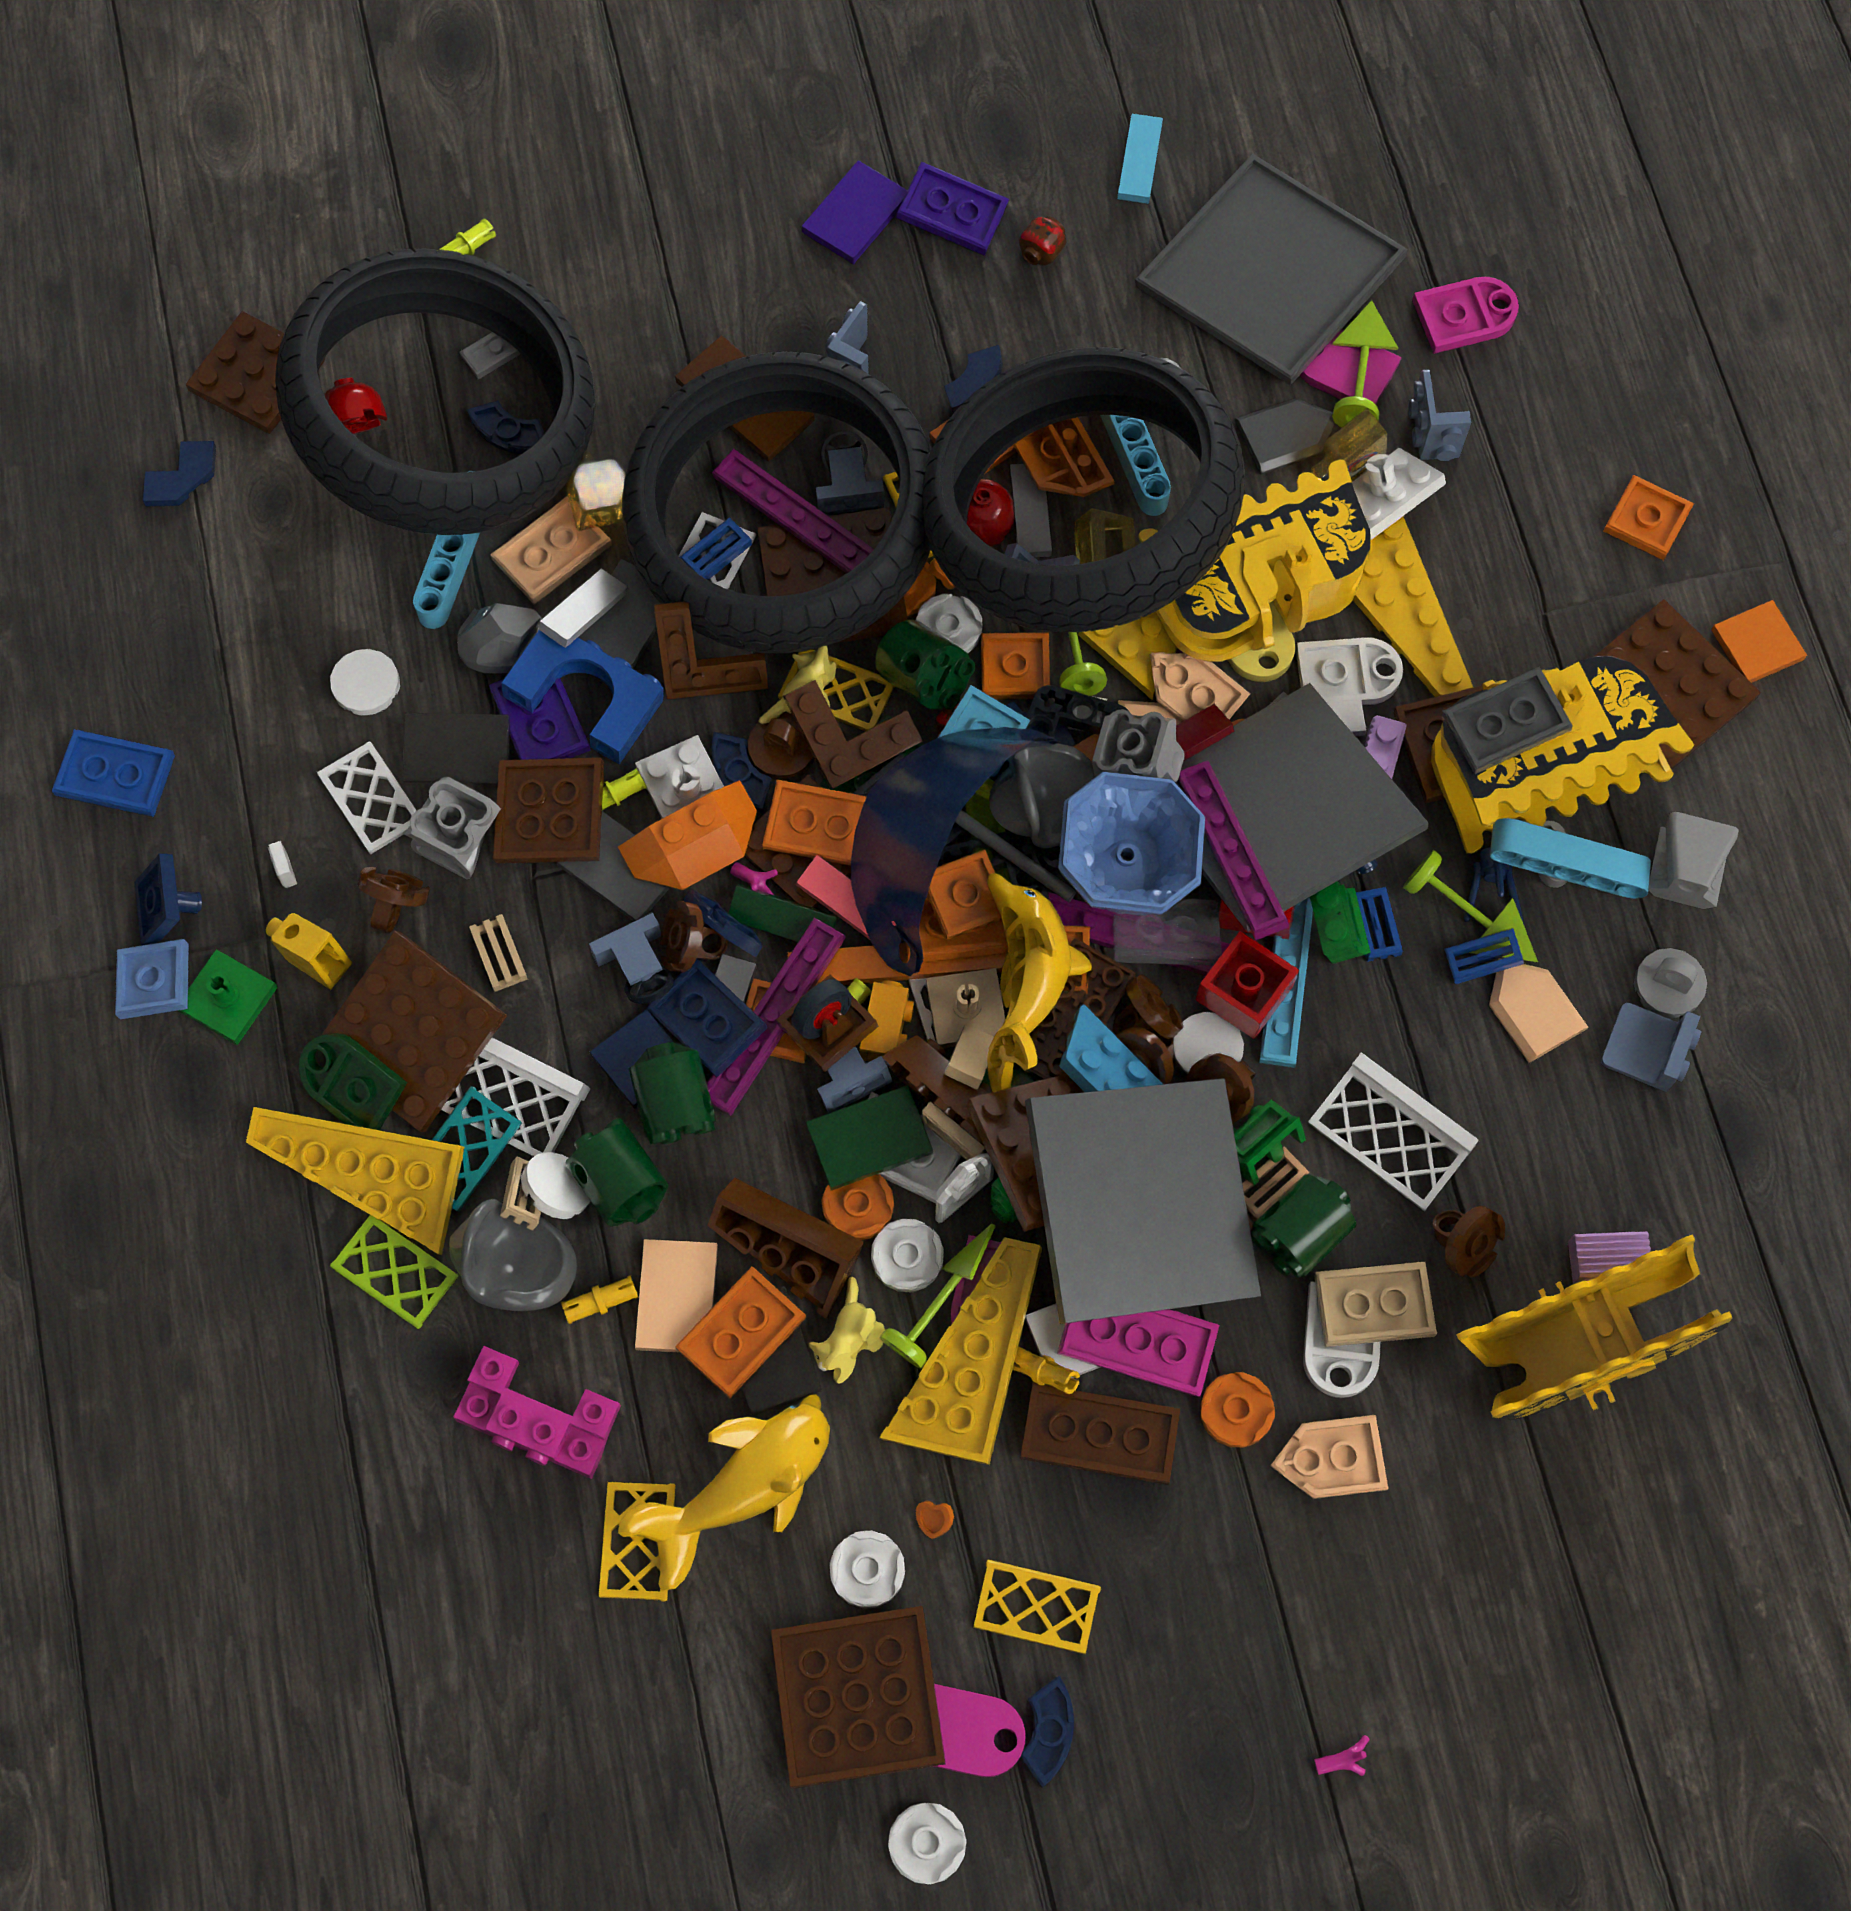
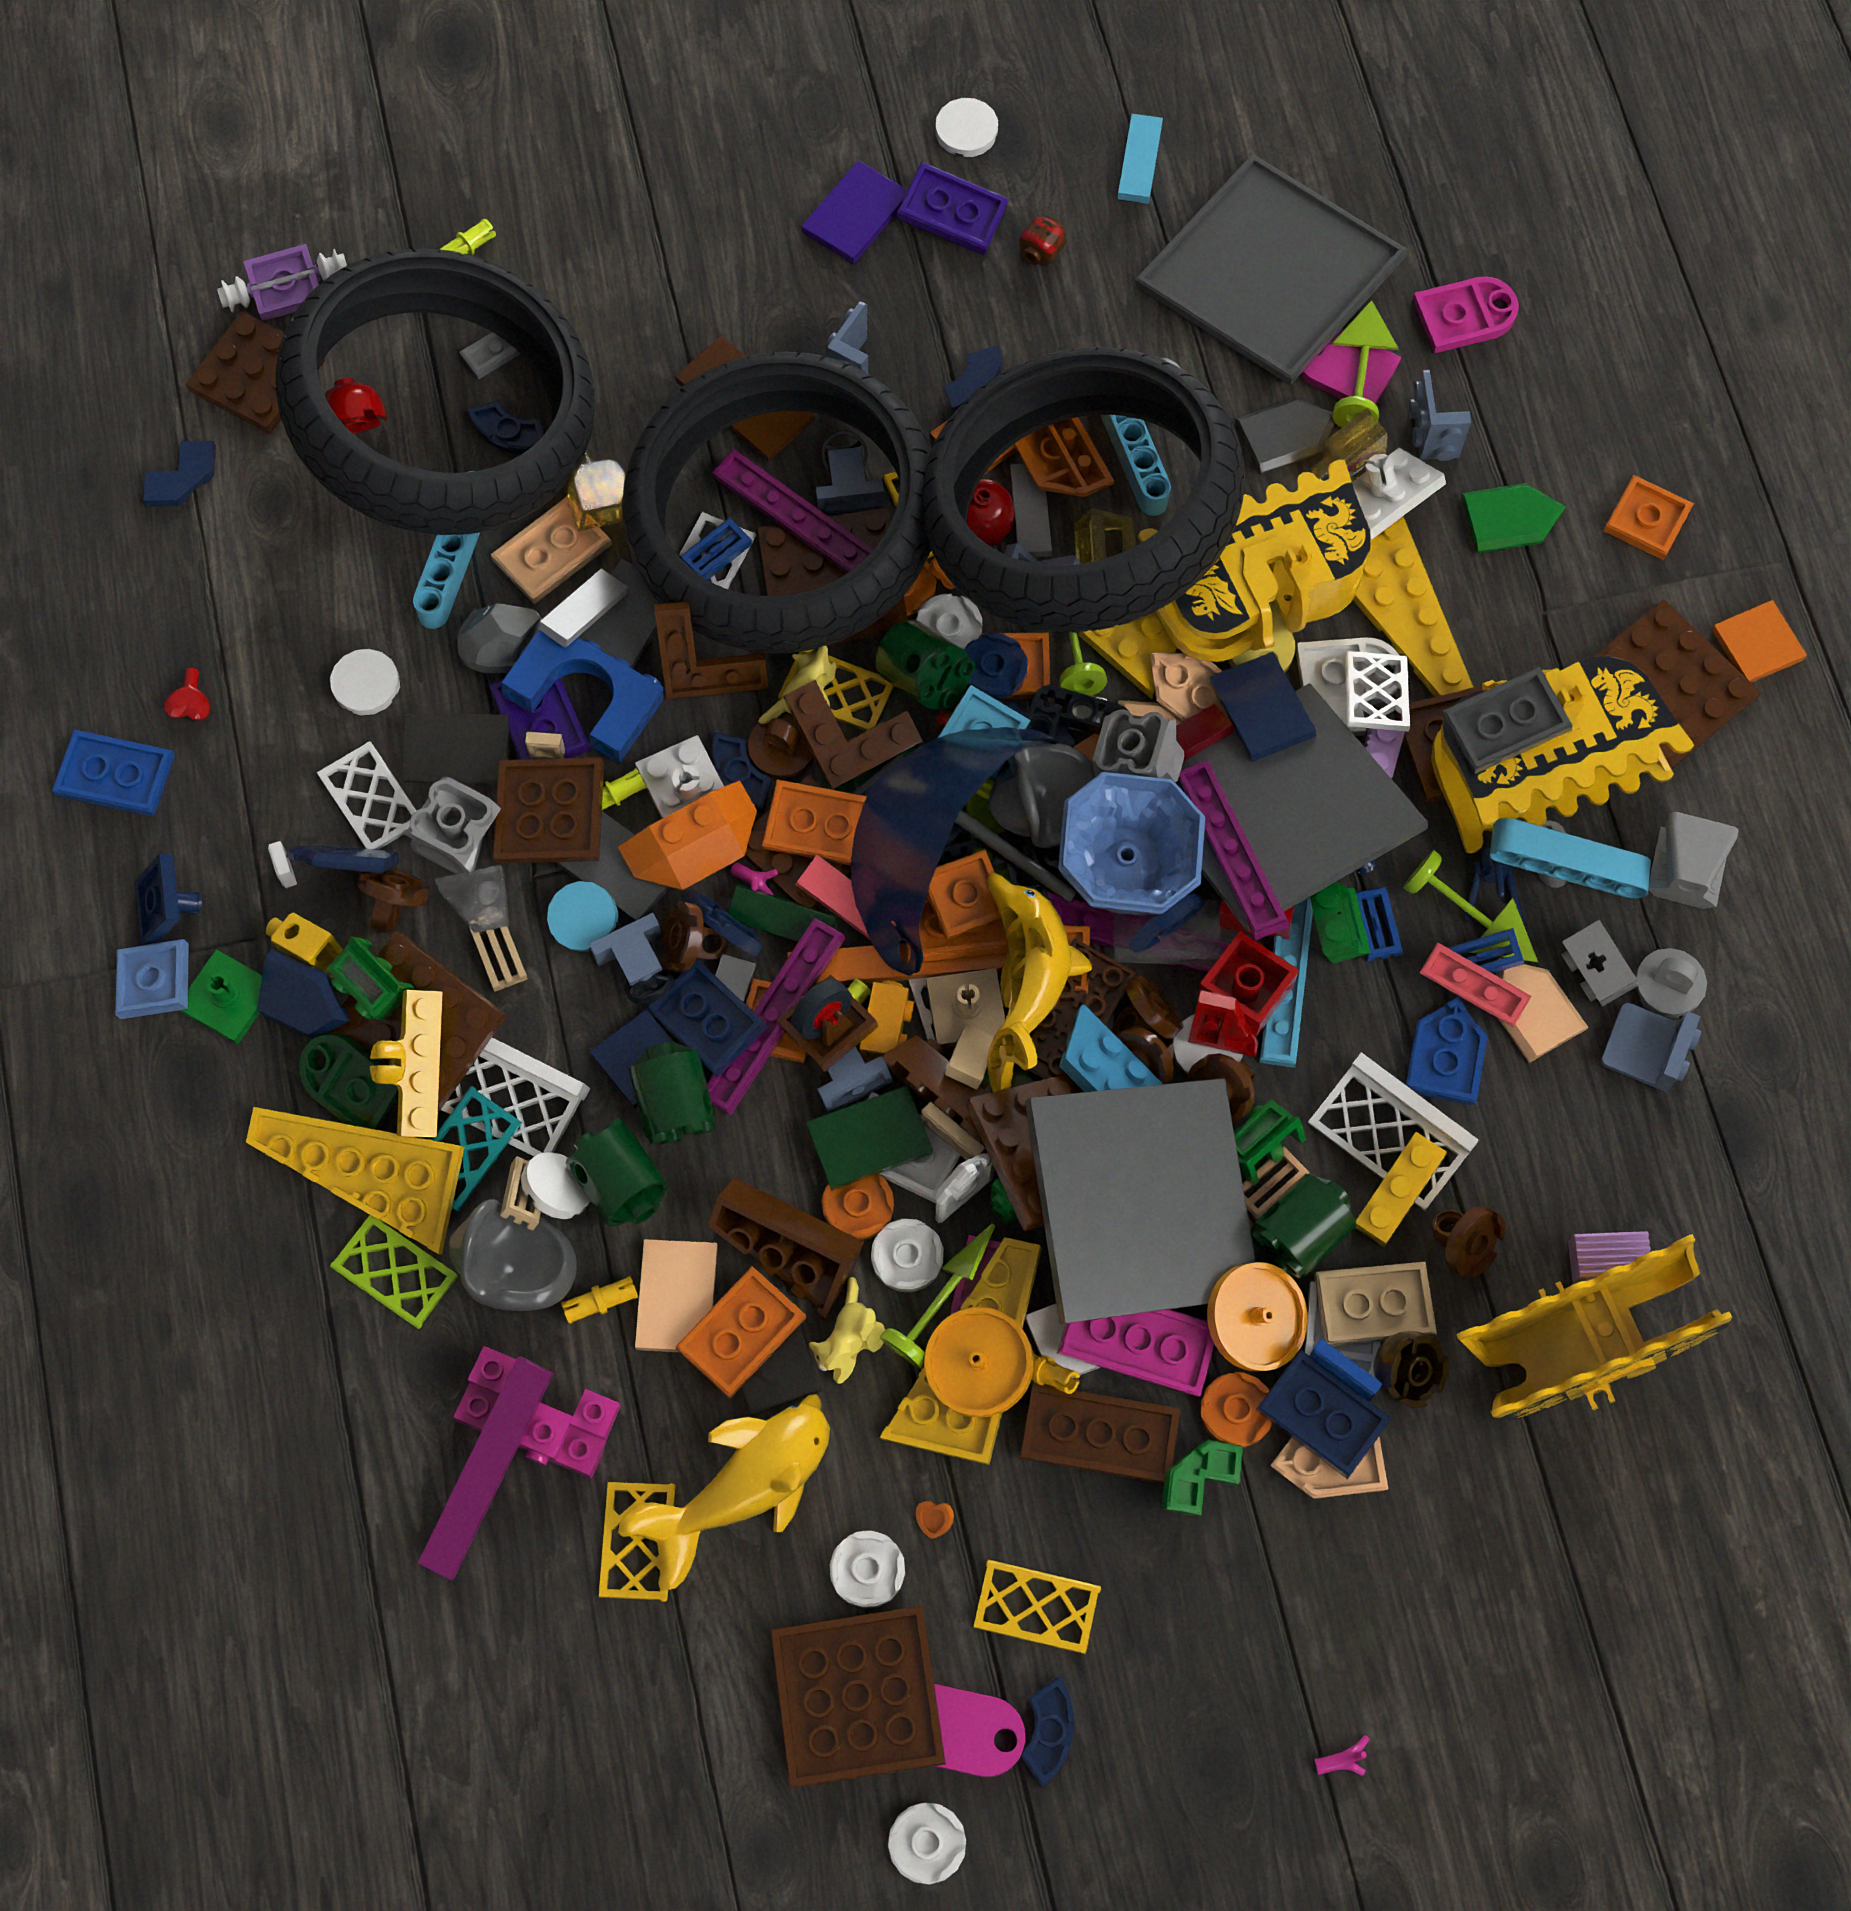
none -> red rock [164,668,210,721]
none -> medium lavender plate [217,244,347,321]
none -> dark blue tile [257,949,350,1039]
none -> dark blue tile [286,845,399,873]
none -> green window [326,936,415,1020]
none -> yellow plate [370,990,442,1137]
none -> magenta tile [418,1356,554,1580]
none -> clear wing [435,865,509,933]
none -> tan tile [525,732,565,759]
none -> medium azure tile [547,881,618,952]
none -> light orange piece [924,1307,1034,1418]
none -> white tile [936,98,998,157]
none -> dark blue tile [964,633,1028,699]
none -> dark blue tile [1126,894,1206,953]
none -> green tile [1161,1440,1243,1516]
none -> red wing [1188,991,1258,1057]
none -> light orange piece [1207,1262,1308,1371]
none -> dark blue tile [1210,652,1316,762]
none -> dark blue tile [1256,1350,1392,1479]
none -> blue tile [1309,1339,1382,1401]
none -> white window [1345,651,1410,732]
none -> yellow brick [1355,1132,1447,1247]
none -> dark brown cylinder [1373,1331,1449,1409]
none -> blue tile [1406,996,1488,1105]
none -> coral tile [1420,942,1532,1027]
none -> green tile [1461,483,1566,554]
none -> light grey brick [1561,920,1639,1007]

